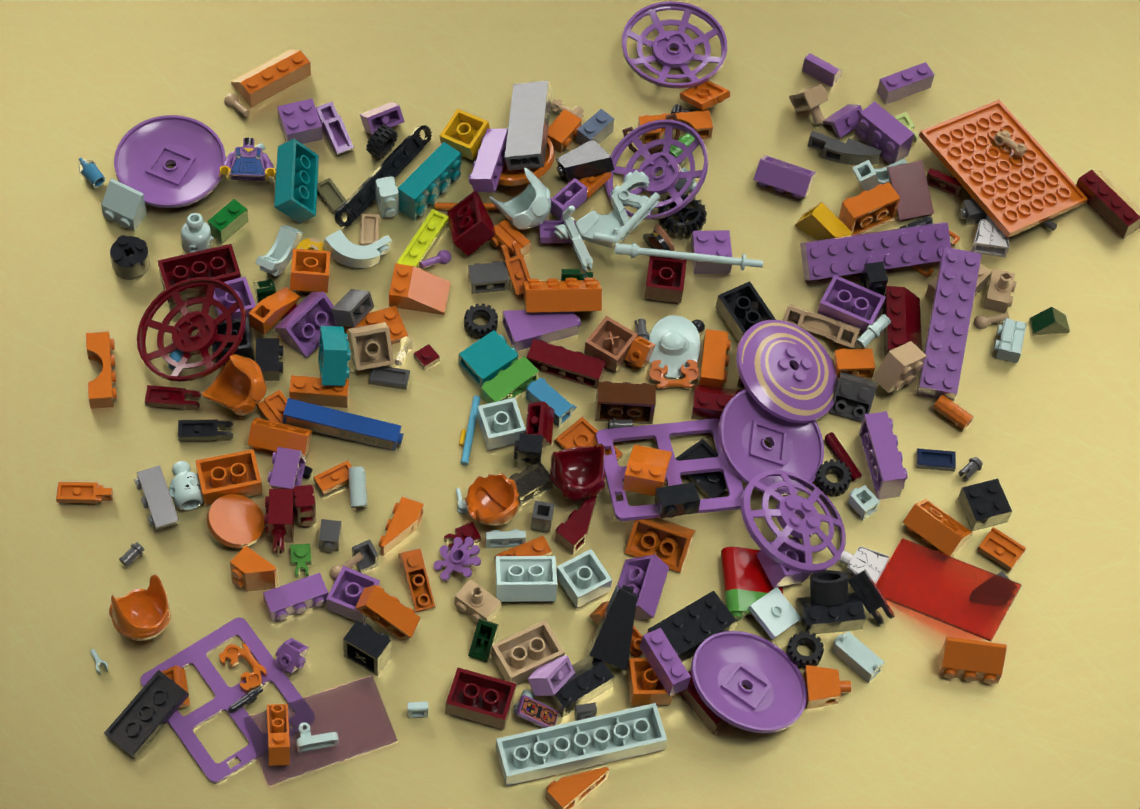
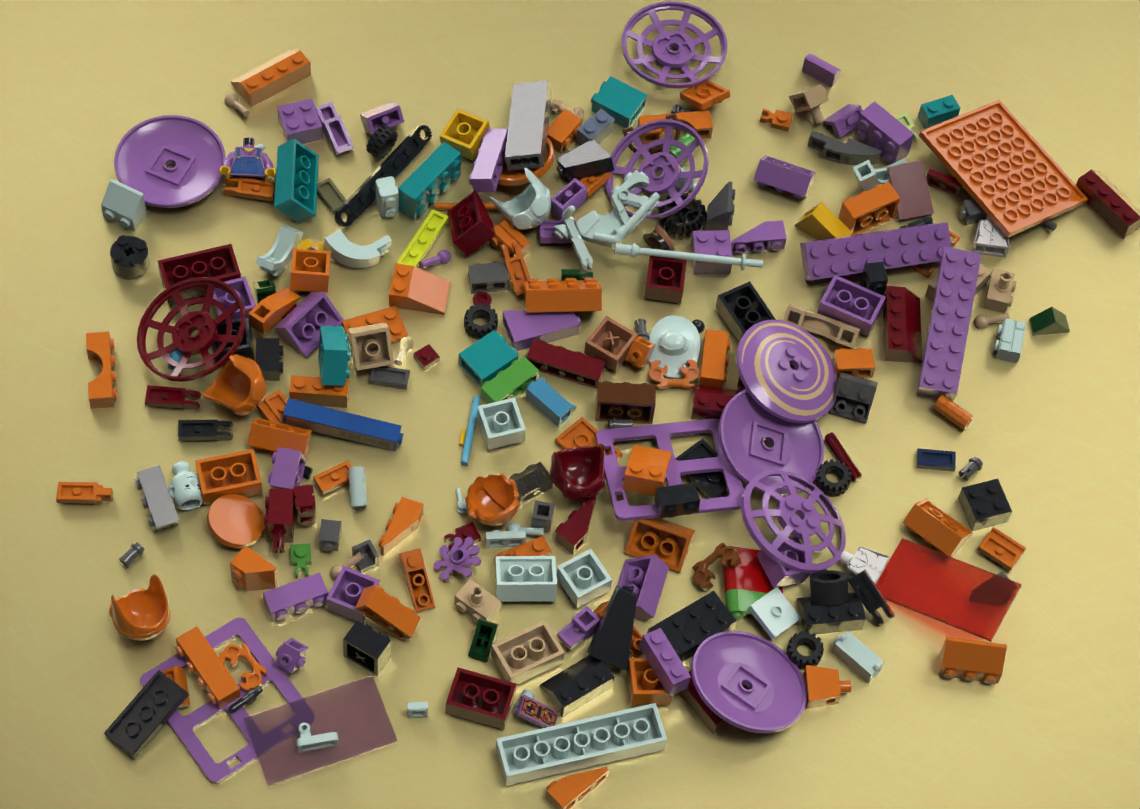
dark azure piece [79,158,106,188] -> none
light aqua hand [90,649,108,674] -> none
light aqua piece [181,213,214,253] -> none
green brick [208,199,248,244] -> none
orange slope [267,704,290,766] -> none
dark grey brick [331,289,374,327] -> none
tan tile [360,214,380,246] -> none
black brick [514,433,543,470] -> none
dark red brick [525,401,555,447] -> none
lavender slope [528,656,575,696] -> none
dark grey tile [574,702,597,721] -> none
light aqua brick [848,485,880,521] -> none
light aqua pin [856,314,891,348] -> none
medium lavender brick [859,411,908,500] -> none
tan brick [873,341,927,393] -> none
medium lavender brick [877,62,934,105] -> none
tan bar [994,130,1027,157] -> none
none -> orange brick [175,626,241,709]
none -> orange hinge [222,177,276,202]
none -> dark red tile [473,292,492,307]
none -> light aqua bar [507,523,544,536]
none -> medium lavender brick [557,606,601,651]
none -> teal brick [591,76,647,128]
none -> dark orange helmet [692,543,741,590]
none -> dark grey slope [705,182,735,231]
none -> medium lavender slope [731,220,787,253]
none -> orange plate [760,109,793,132]
none -> teal brick [917,95,960,130]

